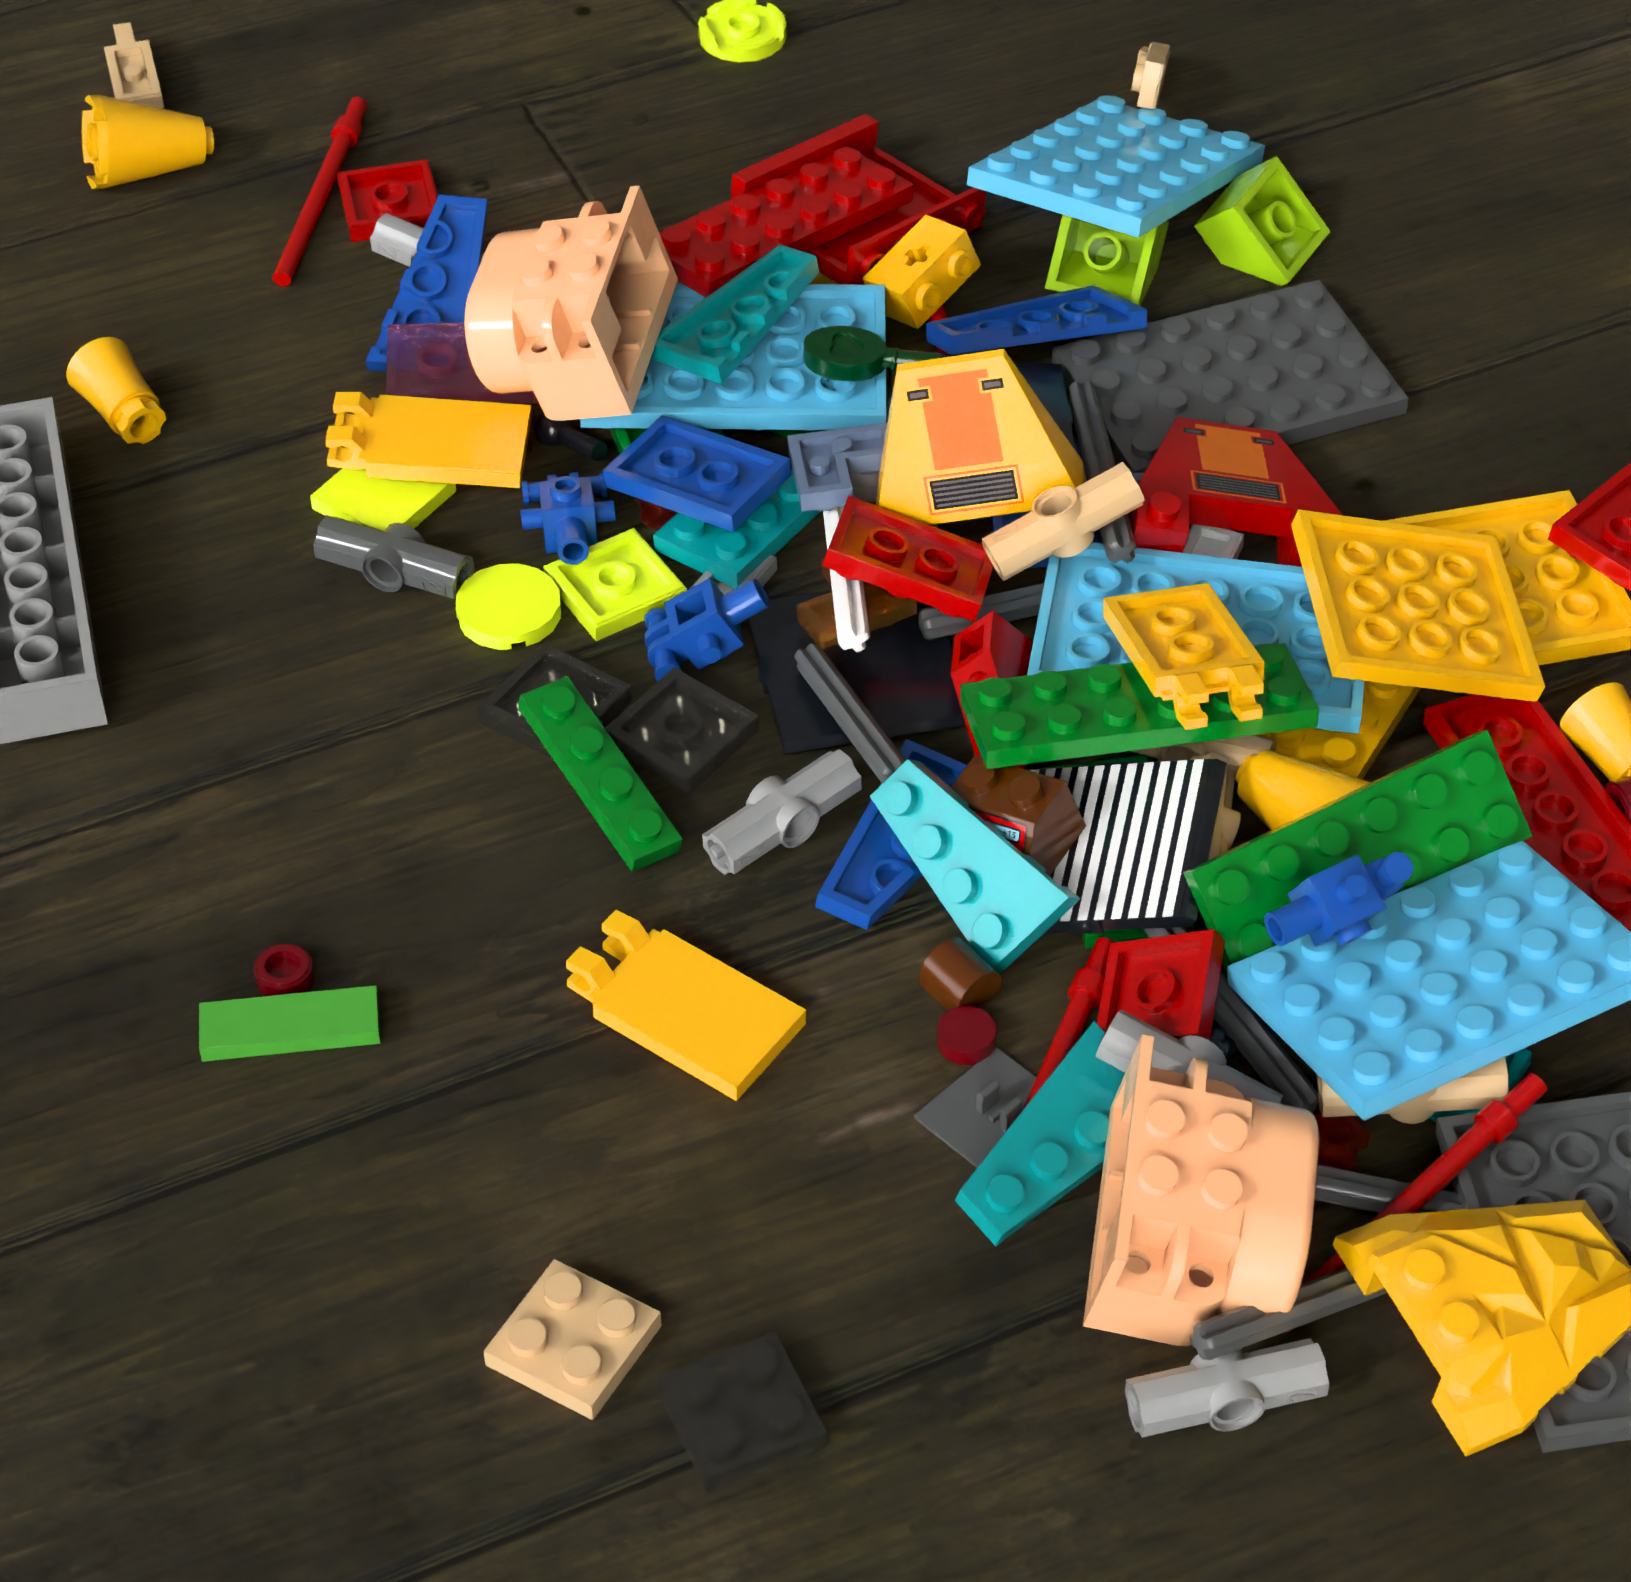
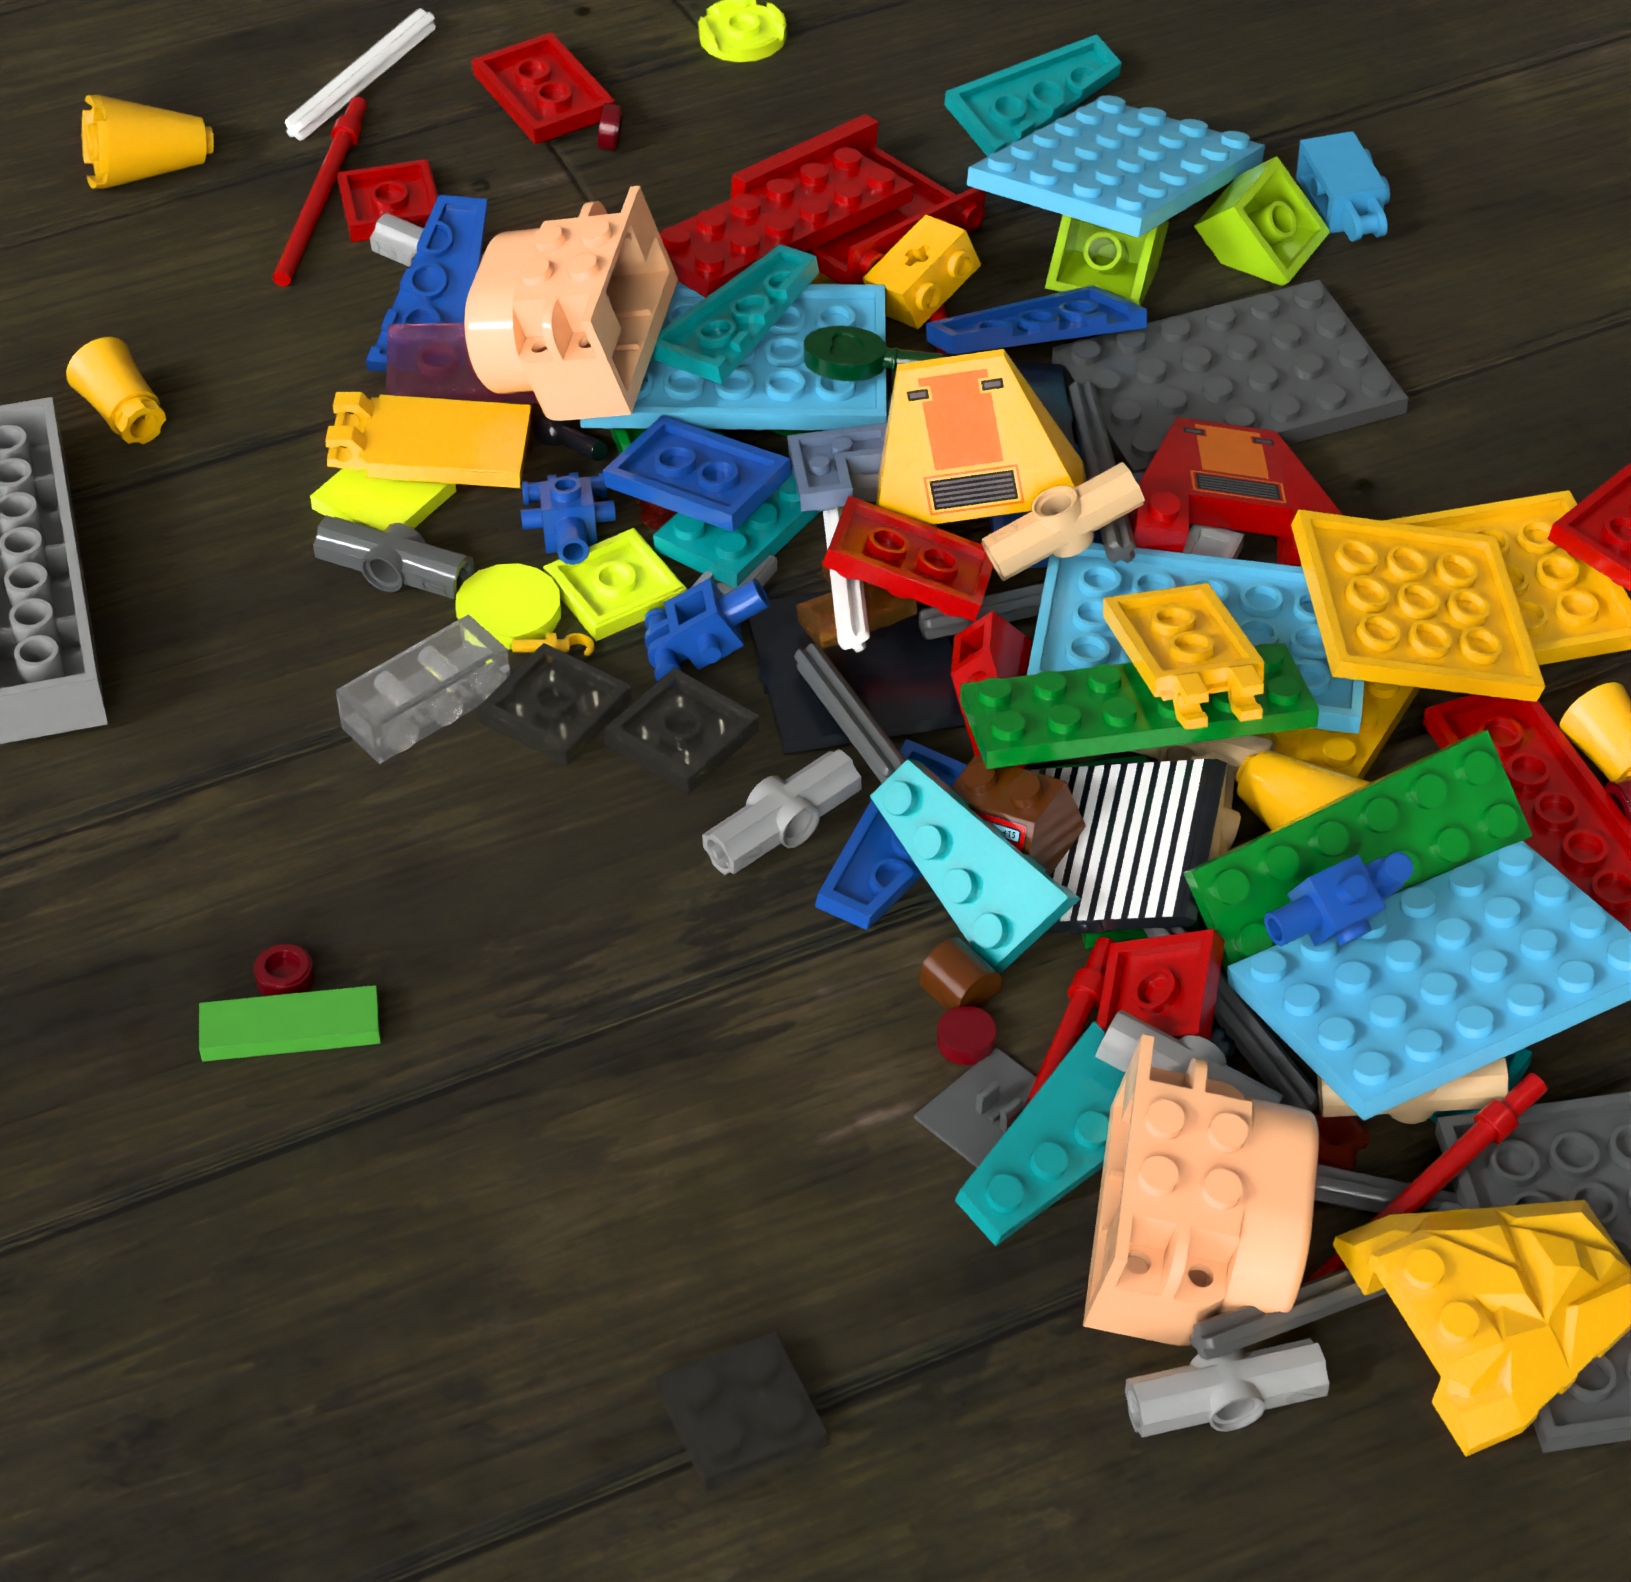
tan hinge [104,22,164,108] -> none
tan plate [484,1259,662,1420] -> none
green plate [518,676,683,872] -> none
yellow tile [566,910,806,1101] -> none
tan hinge [1131,42,1170,109] -> none
none -> white axle [285,9,436,141]
none -> clear brick [336,614,511,764]
none -> red plate [472,32,615,144]
none -> yellow hand [512,633,595,659]
none -> dark red tile [598,103,624,152]
none -> teal wing [944,34,1122,157]
none -> dark azure brick [1296,131,1390,242]

